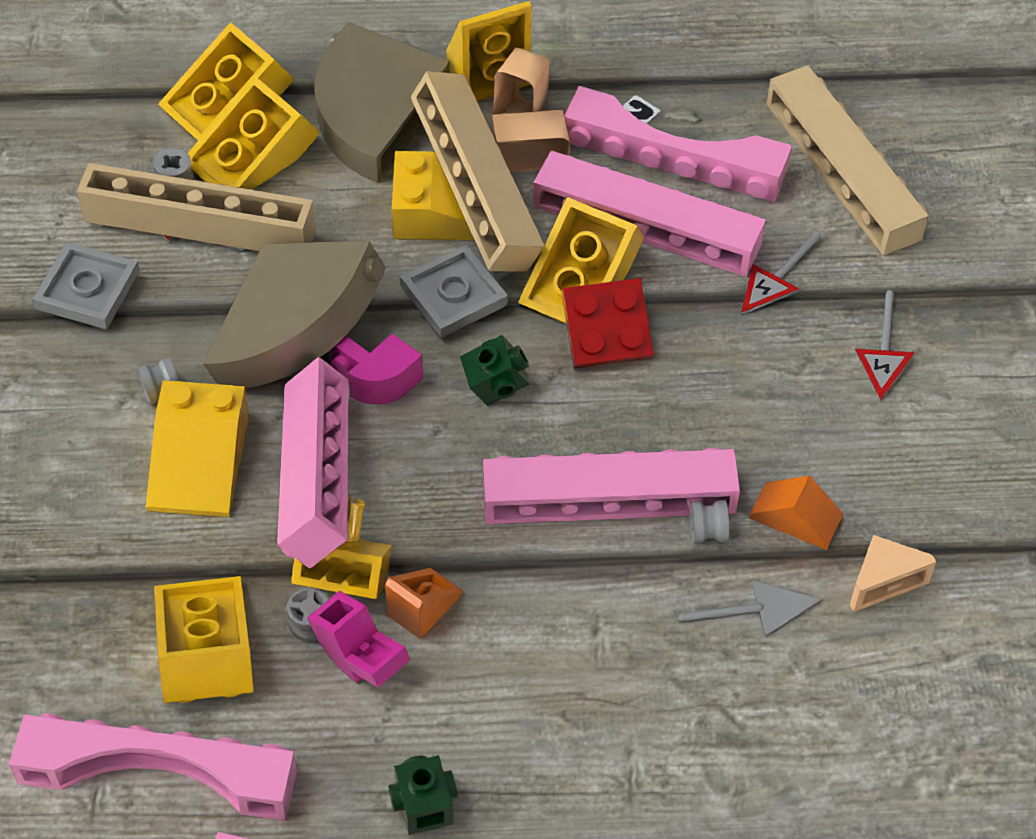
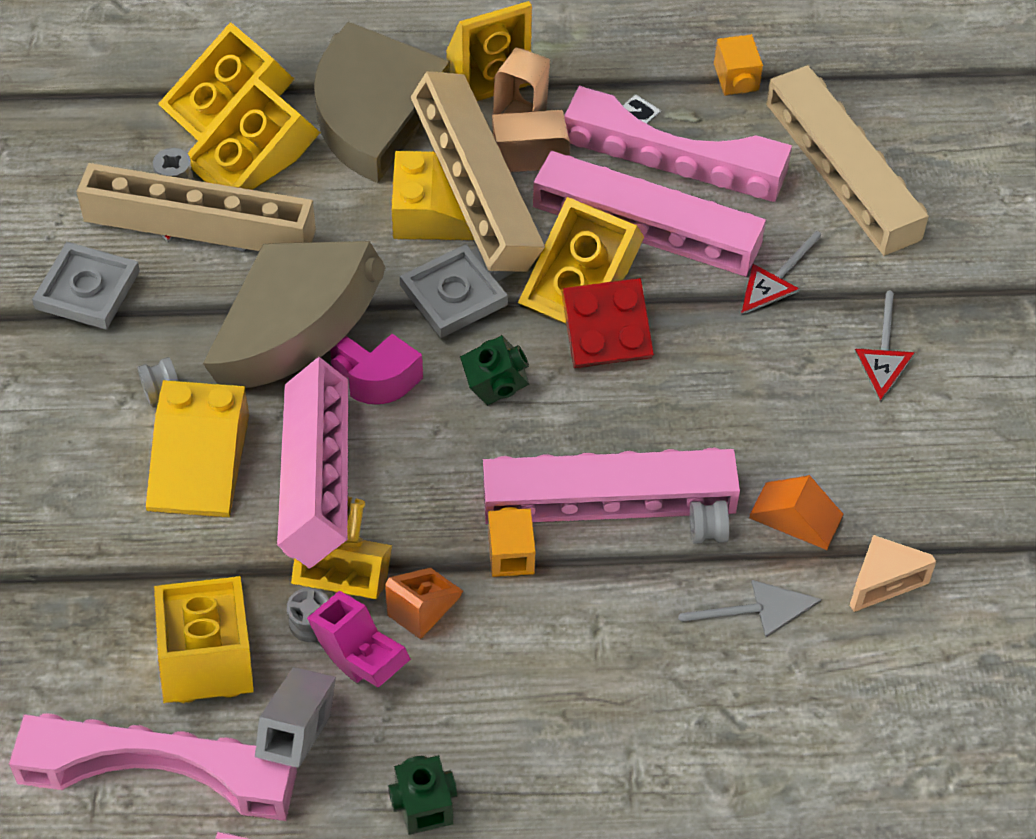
none -> light grey brick [255,667,336,768]
none -> light orange brick [488,507,535,577]
none -> light orange brick [714,34,763,95]

